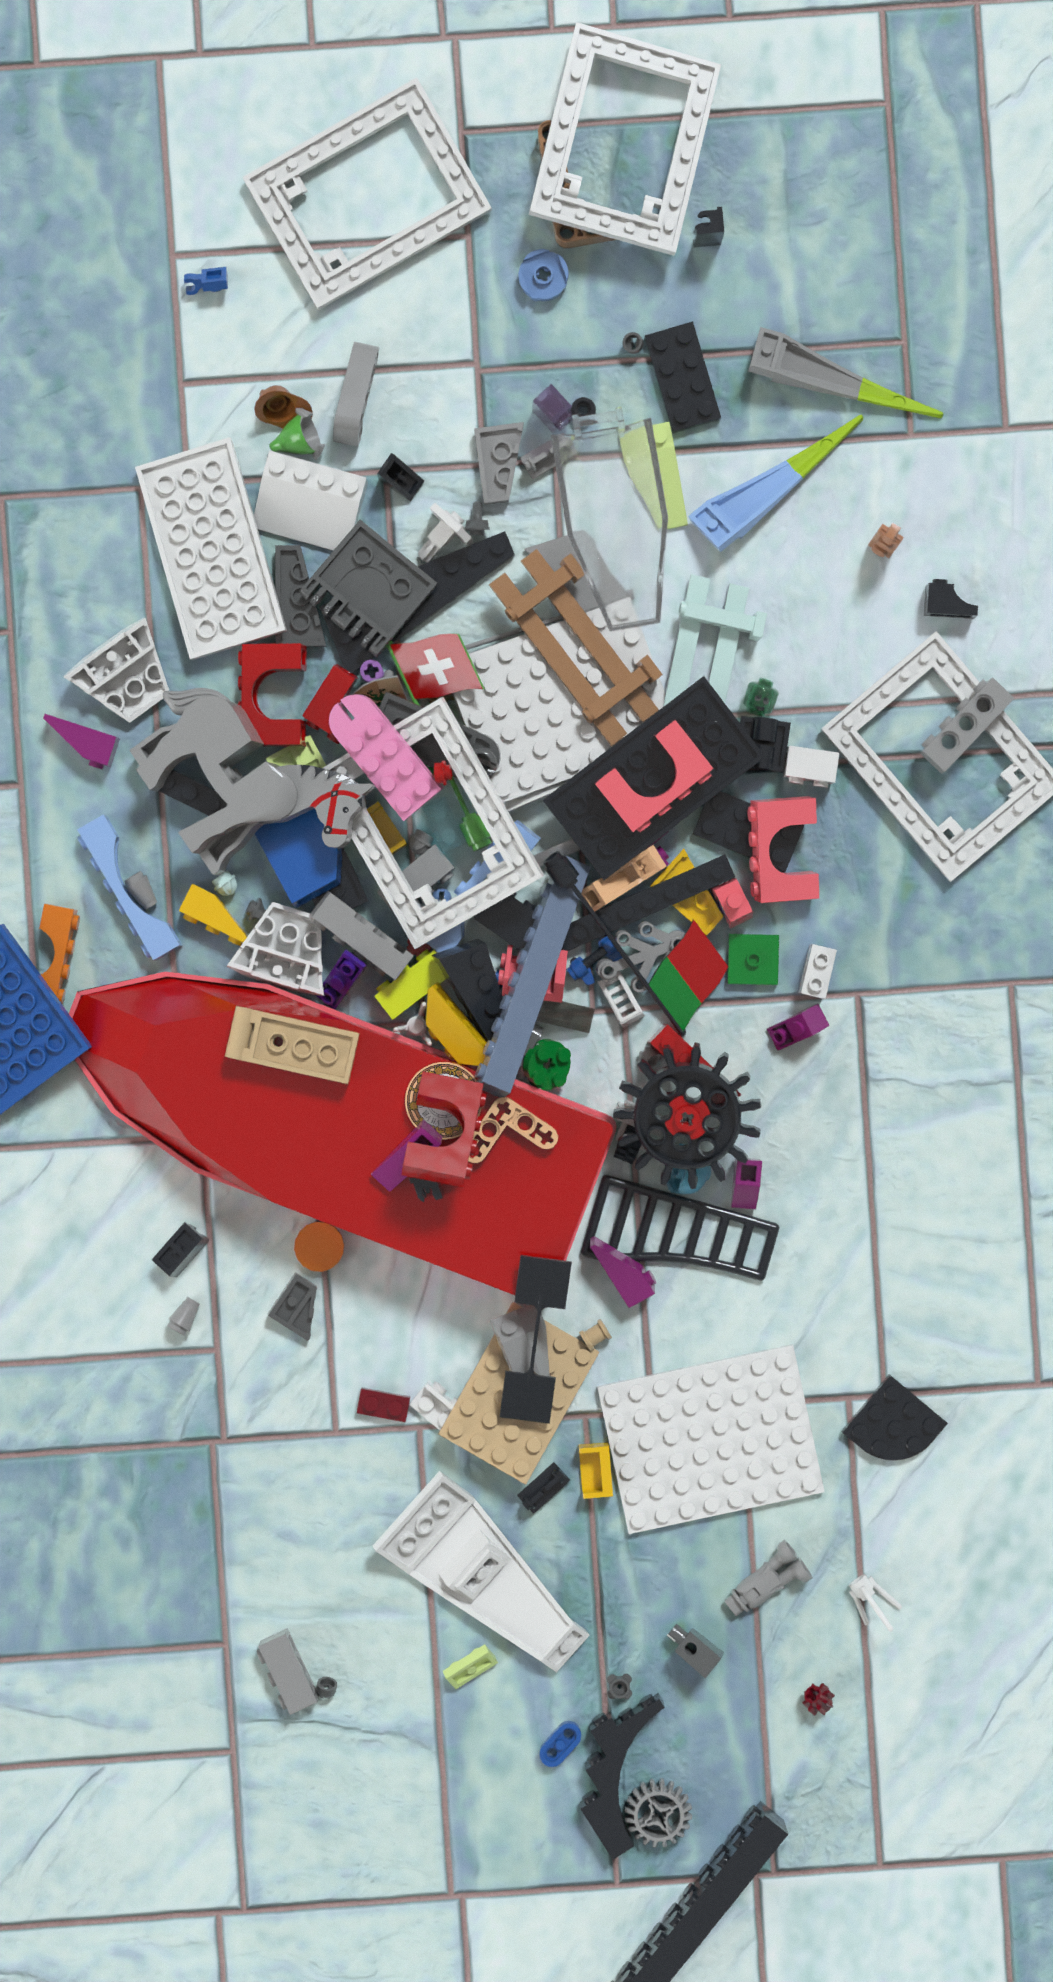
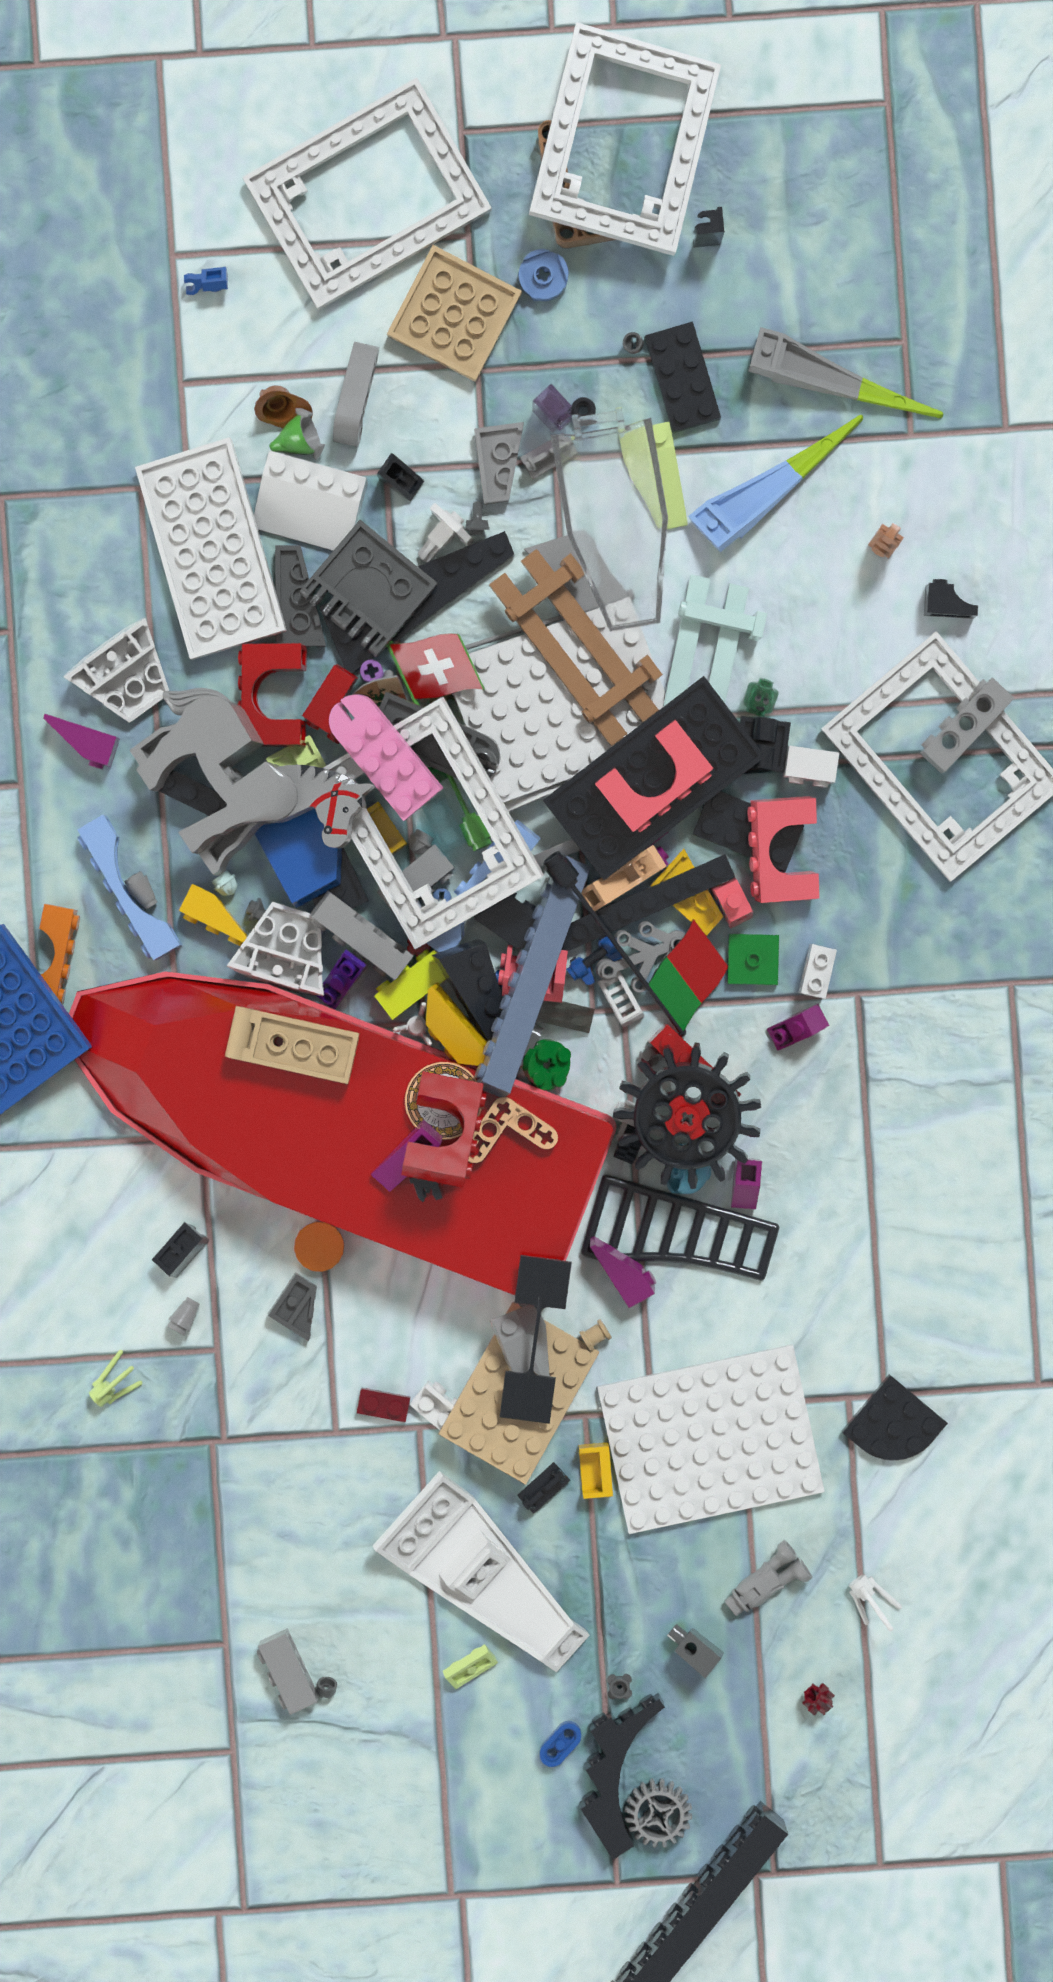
red plate [434,760,452,786] -> none
none -> yellowish green plant [89,1350,142,1407]
none -> tan plate [387,245,522,382]

